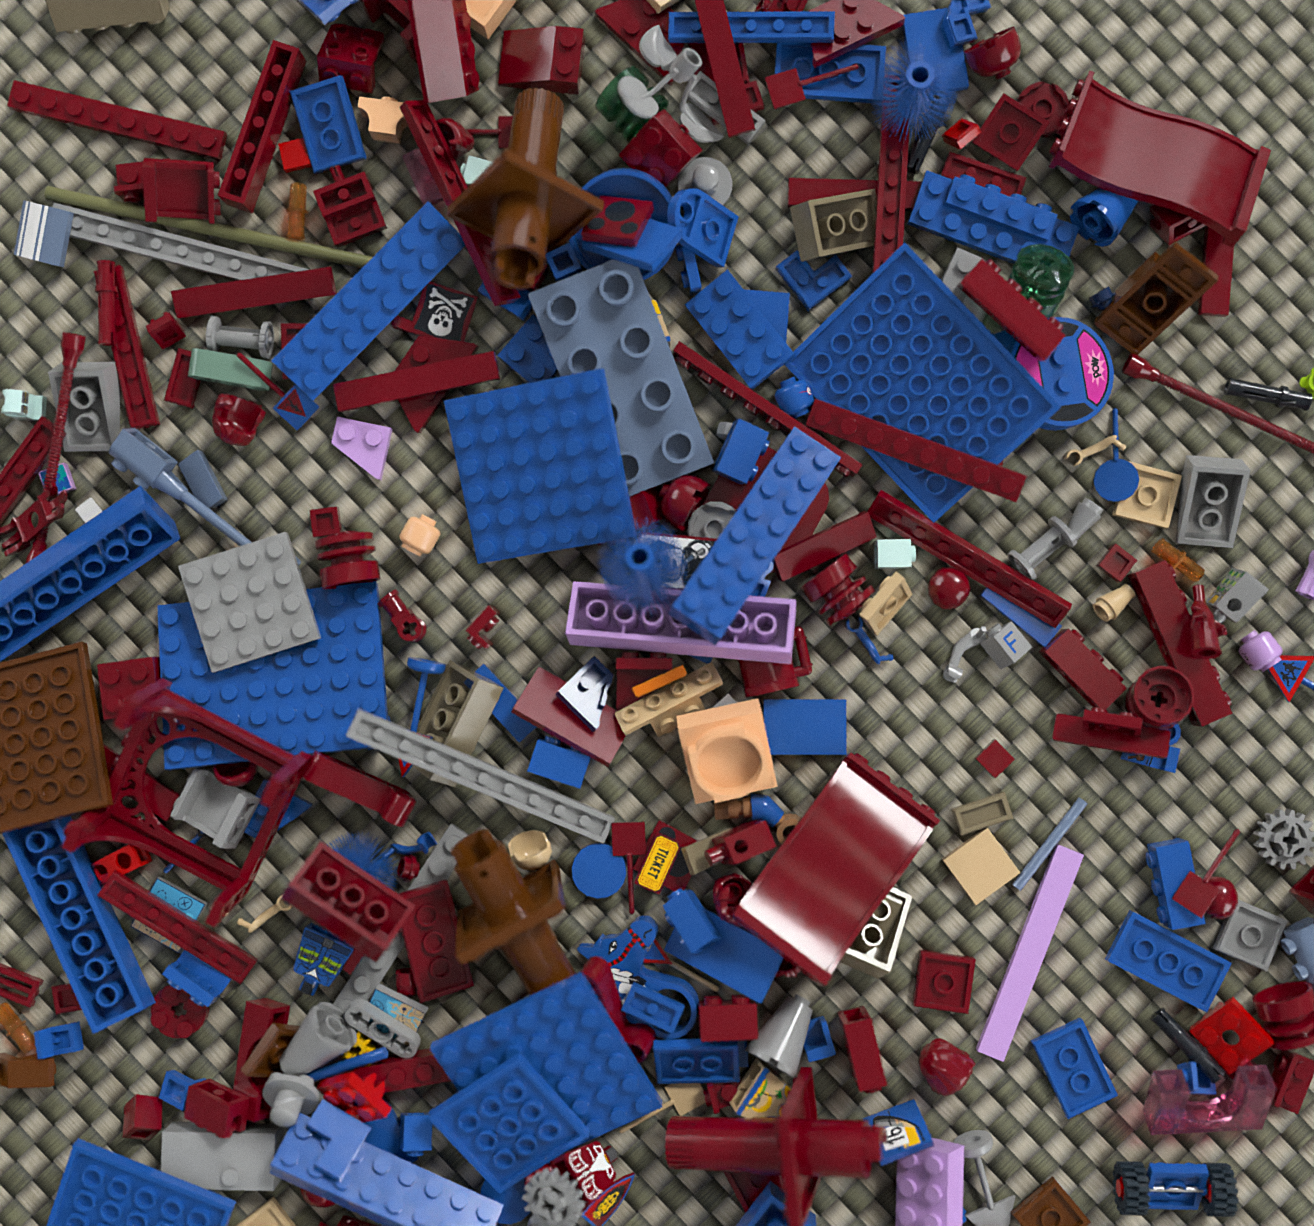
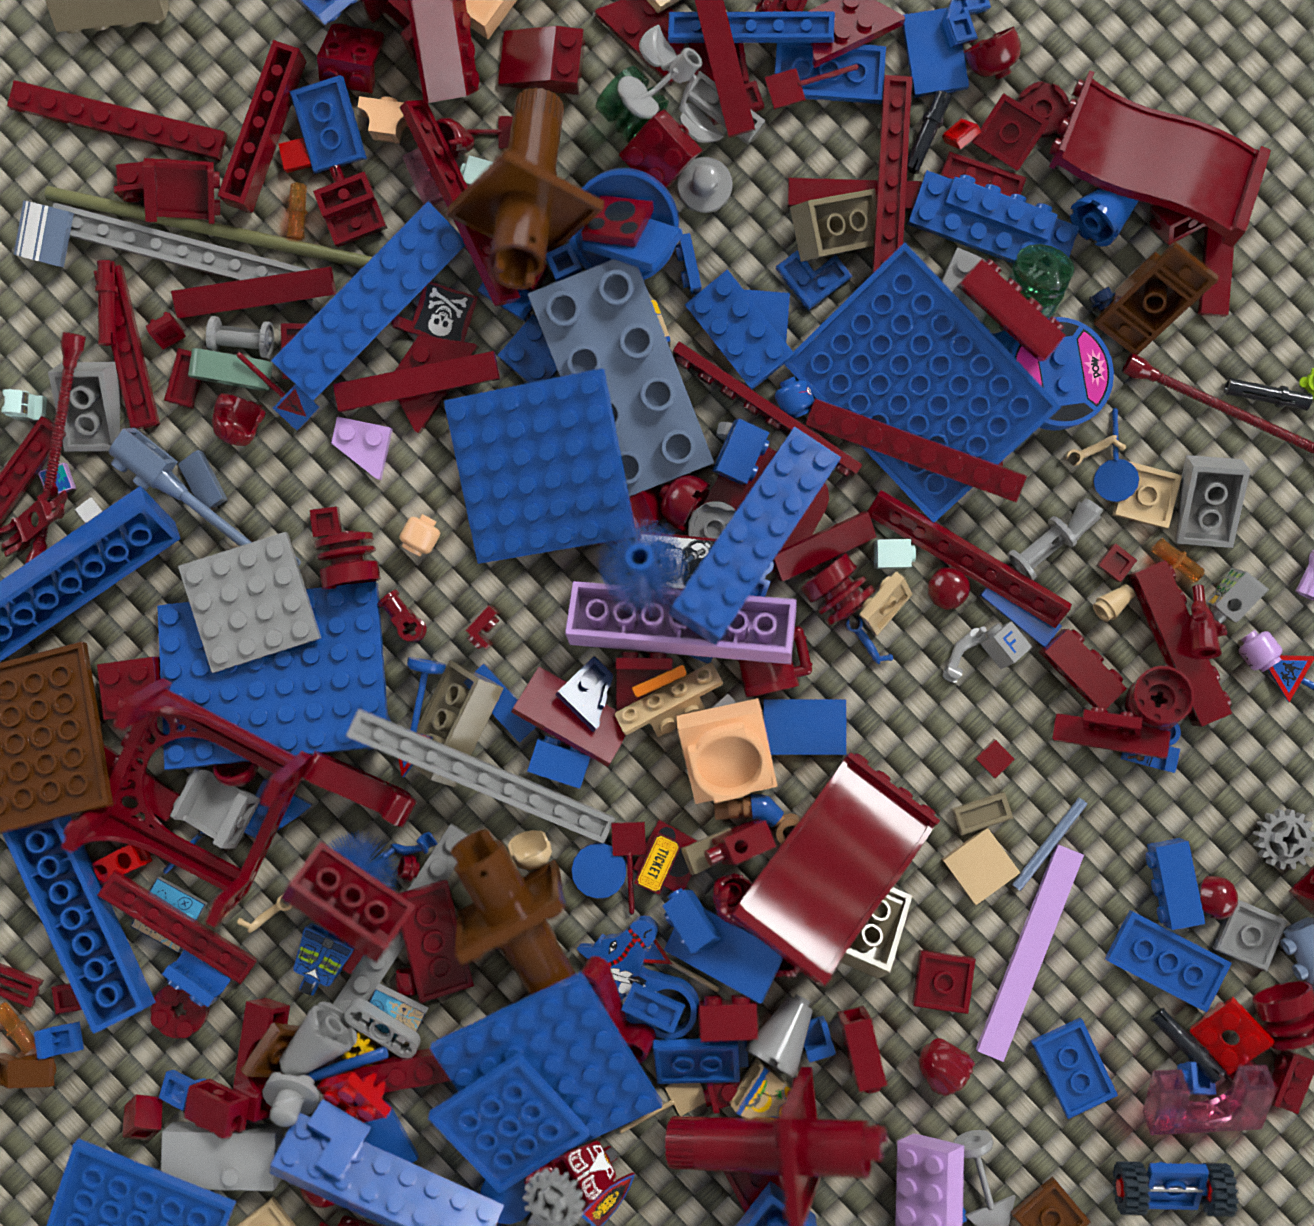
blue brick [399,1112,432,1156] -> none
blue tile [667,188,739,268] -> none
slope [862,1099,934,1166] -> none
blue piece [870,36,961,143] -> none
dark red piece [1171,829,1240,918] -> none

